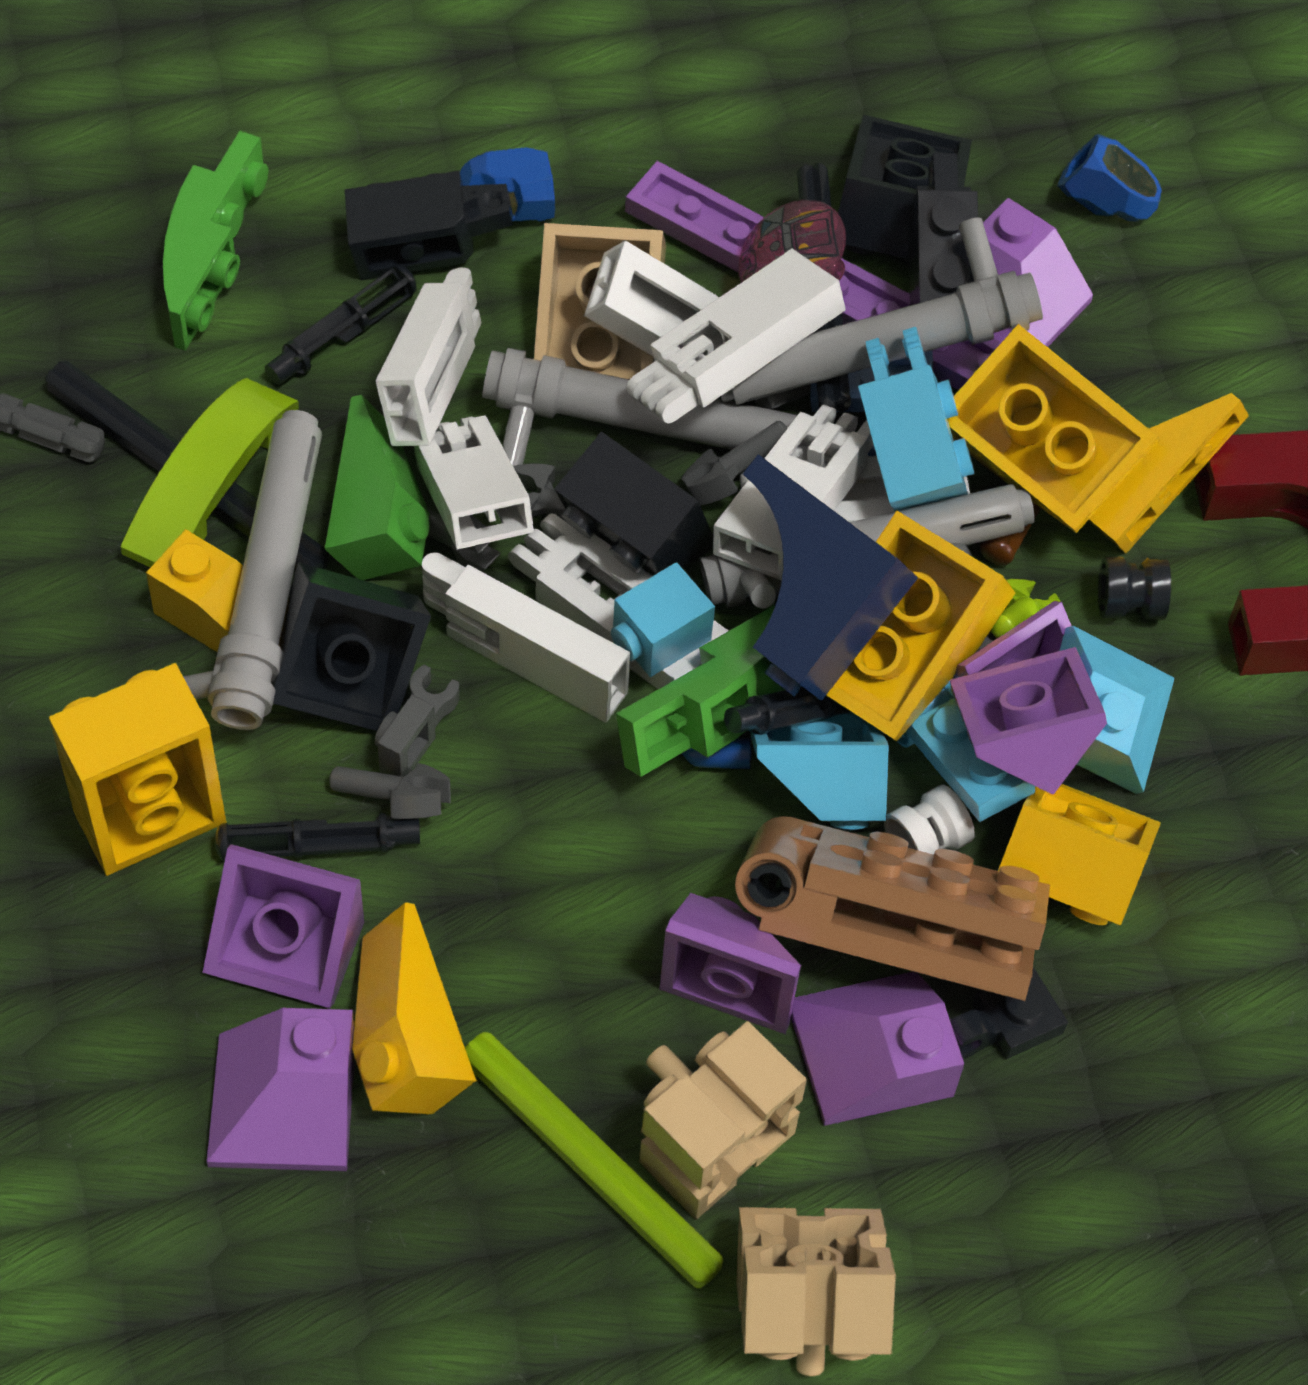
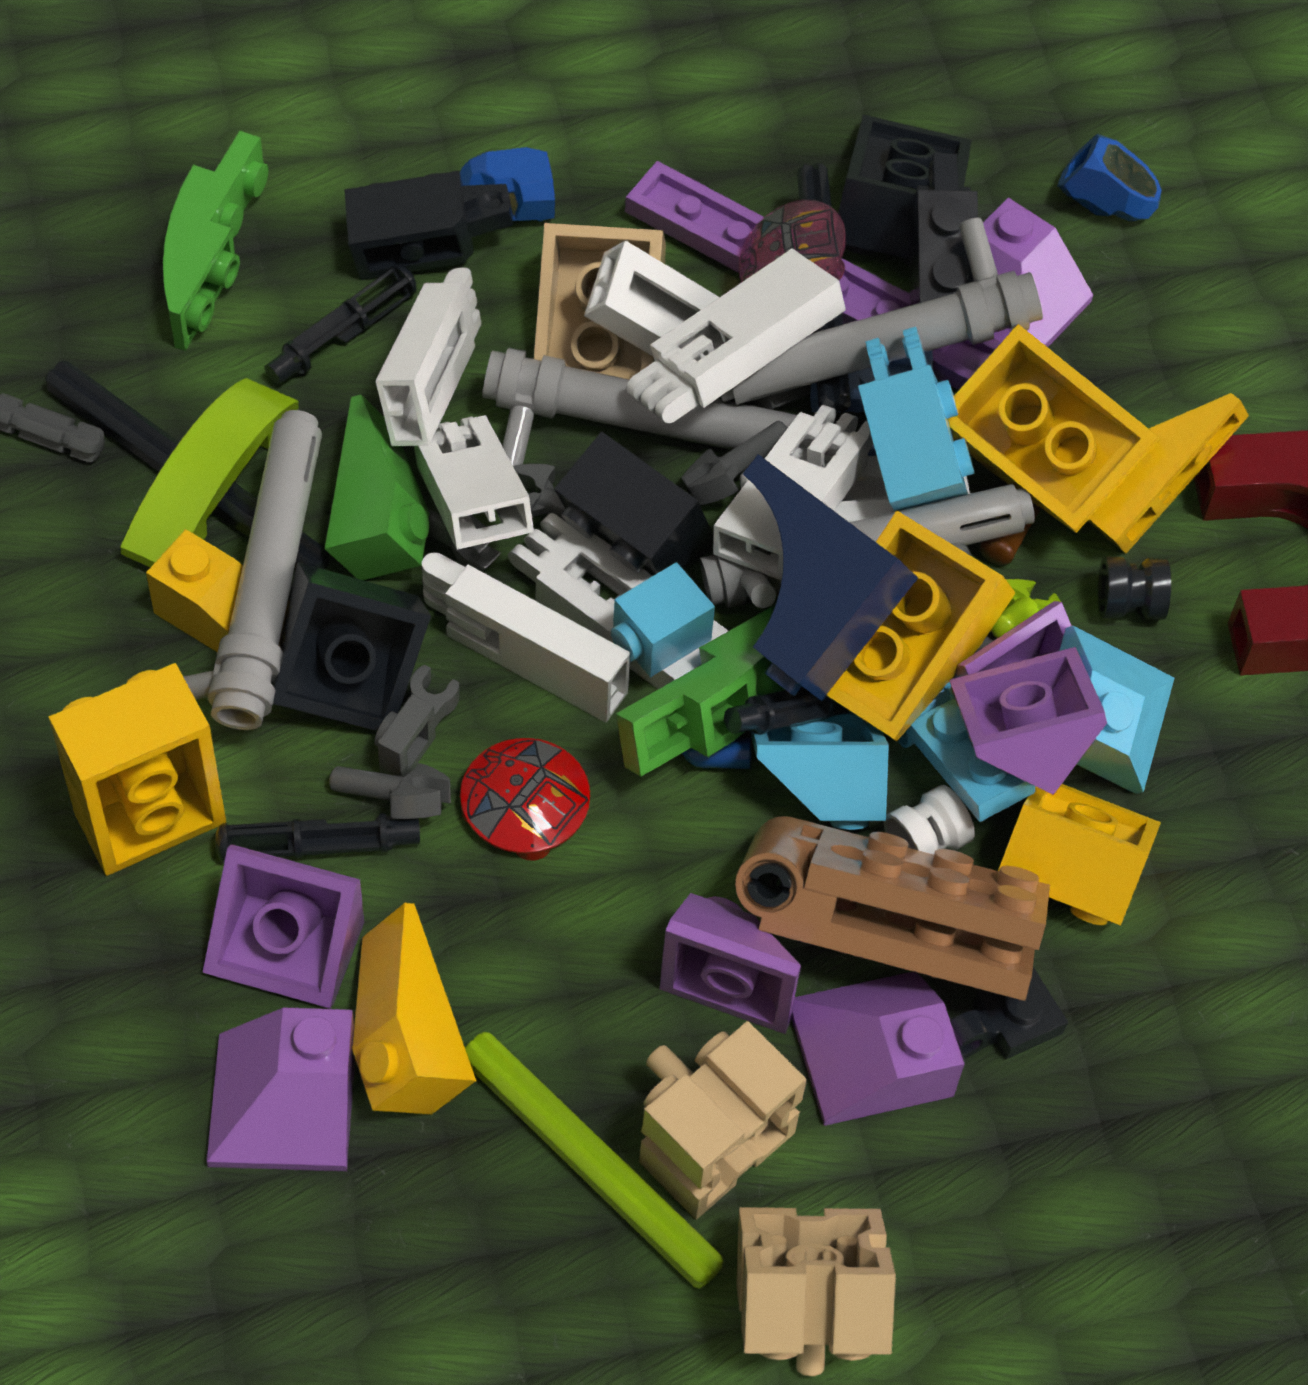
none -> red dish [460,738,590,861]

